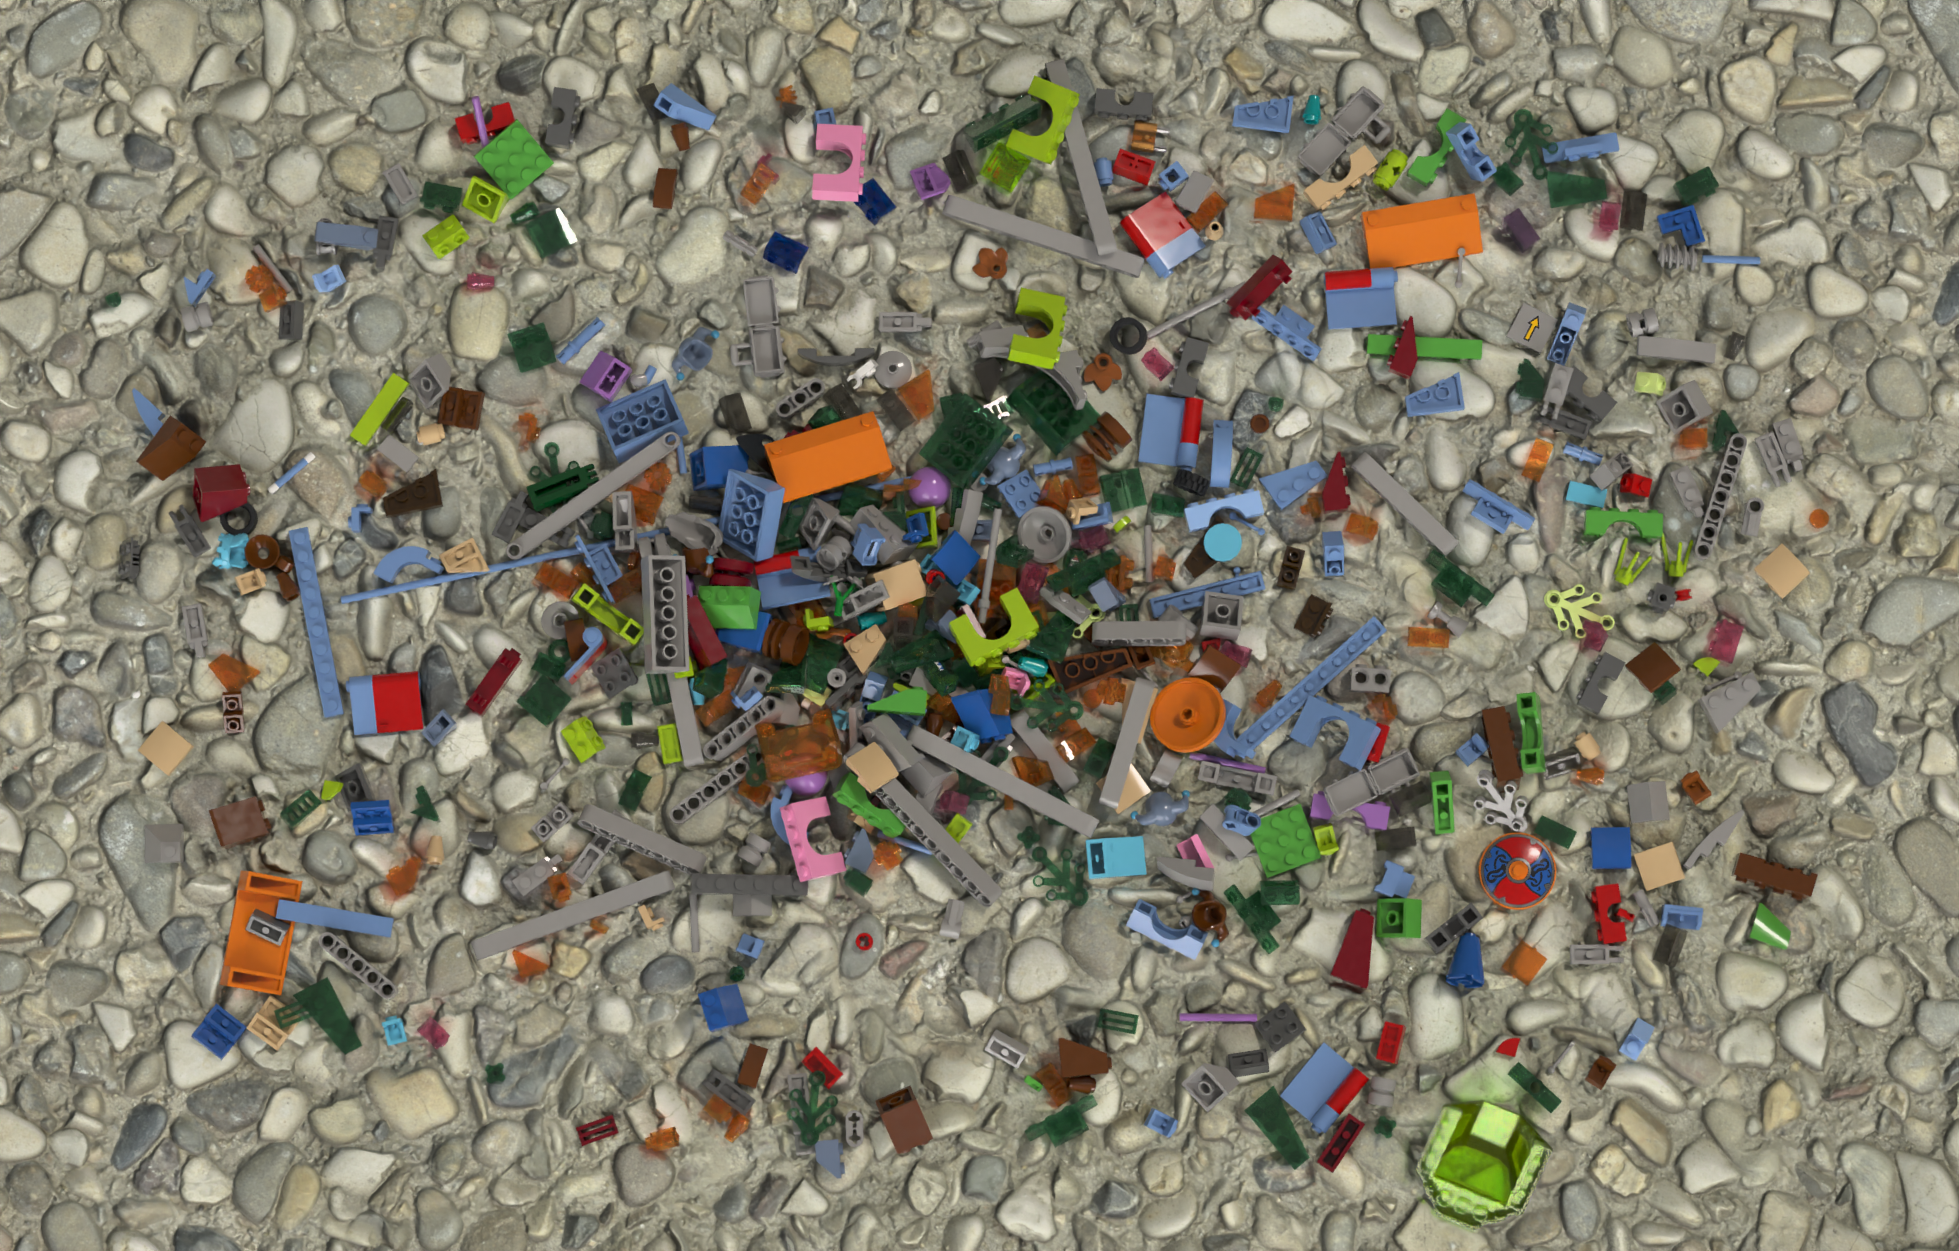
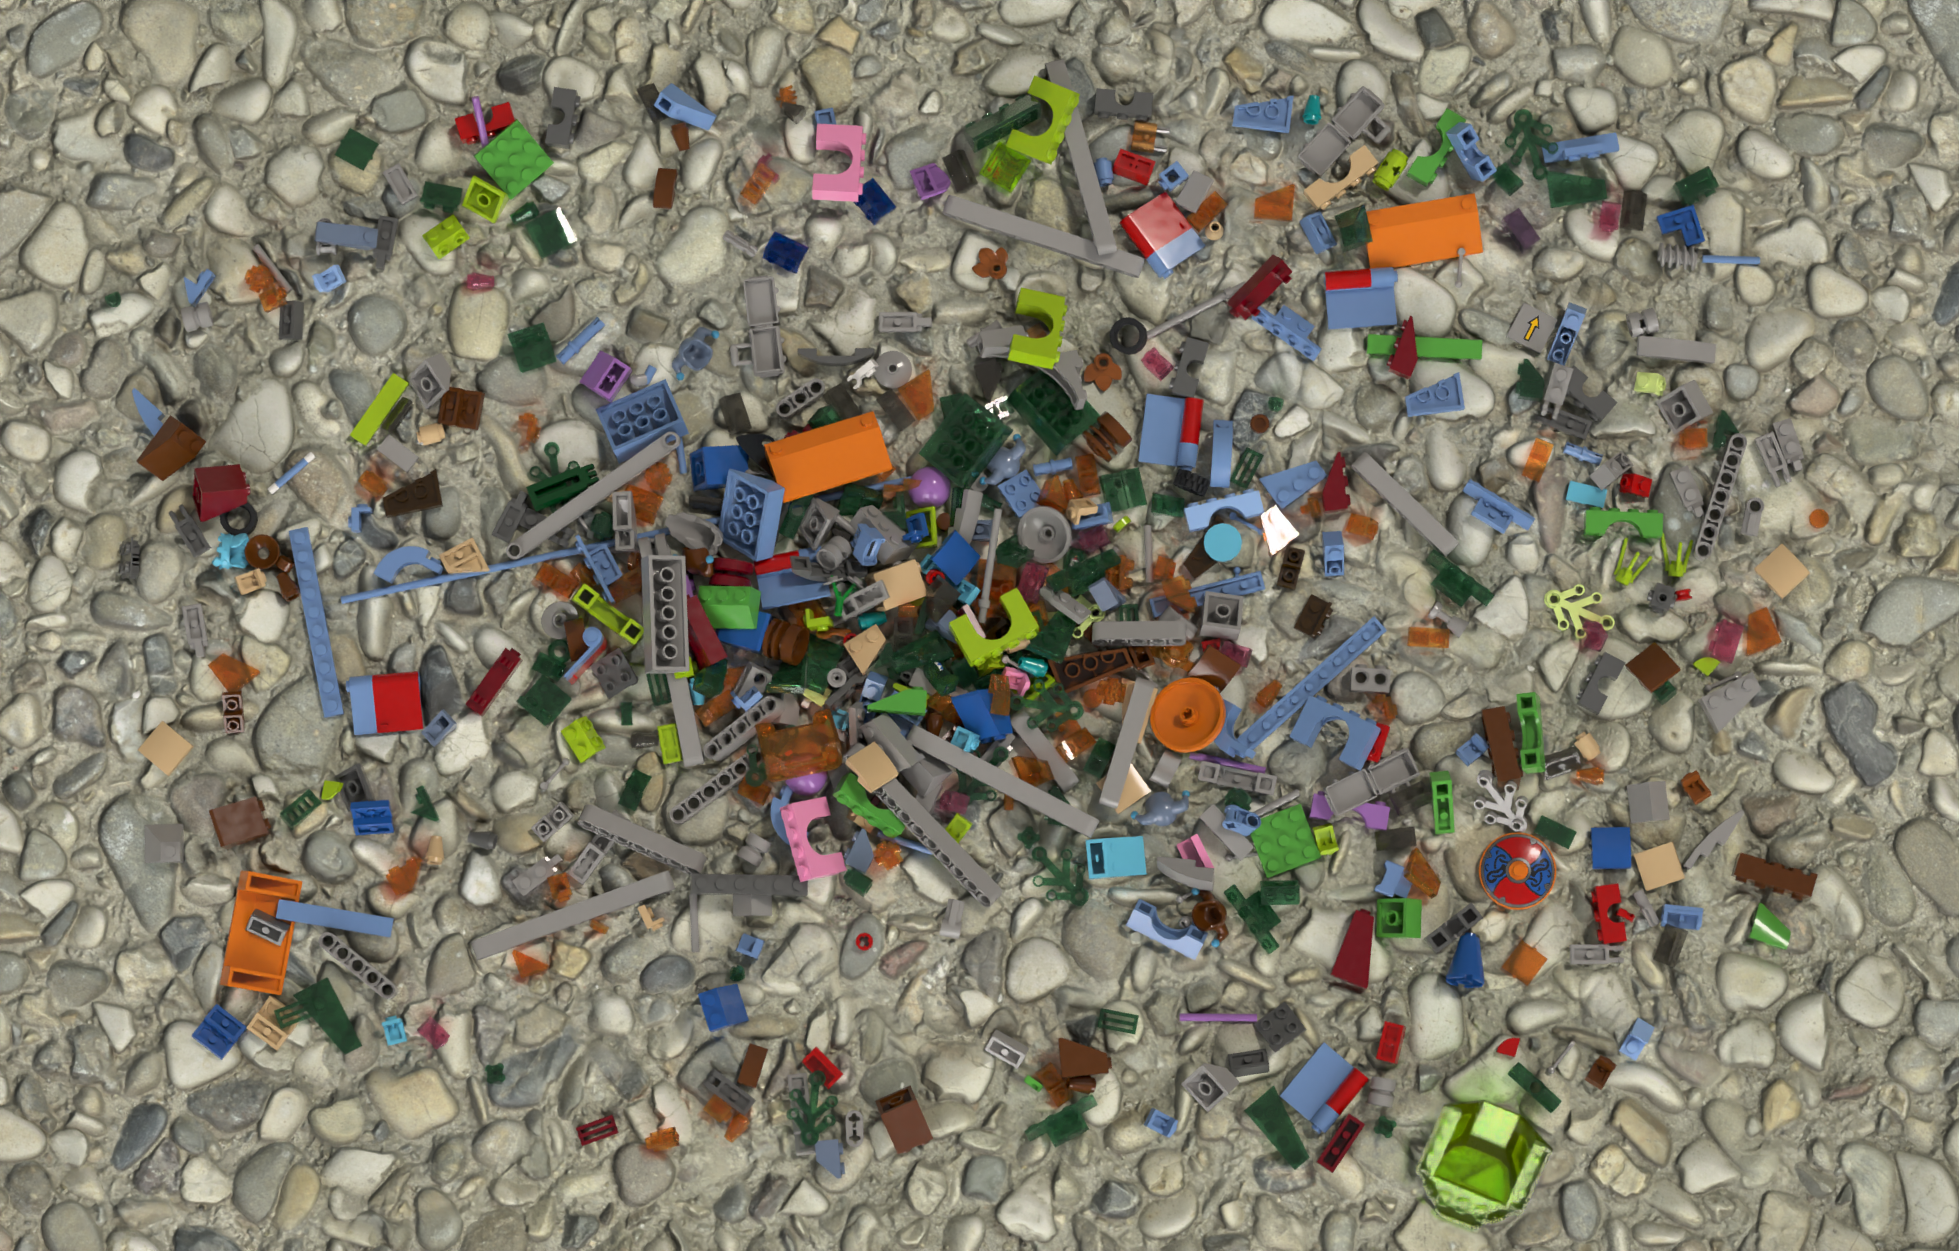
clear green pin [776,536,802,553] -> none
clear smoke cone [1724,332,1747,361] -> none
none -> clear green piece [334,128,379,171]
none -> clear orange slope [1161,575,1198,614]
none -> wing [1259,505,1299,558]
none -> clear green slope [1334,205,1373,252]
none -> clear orange wing [1404,847,1441,899]
none -> clear orange wing [1746,607,1782,656]

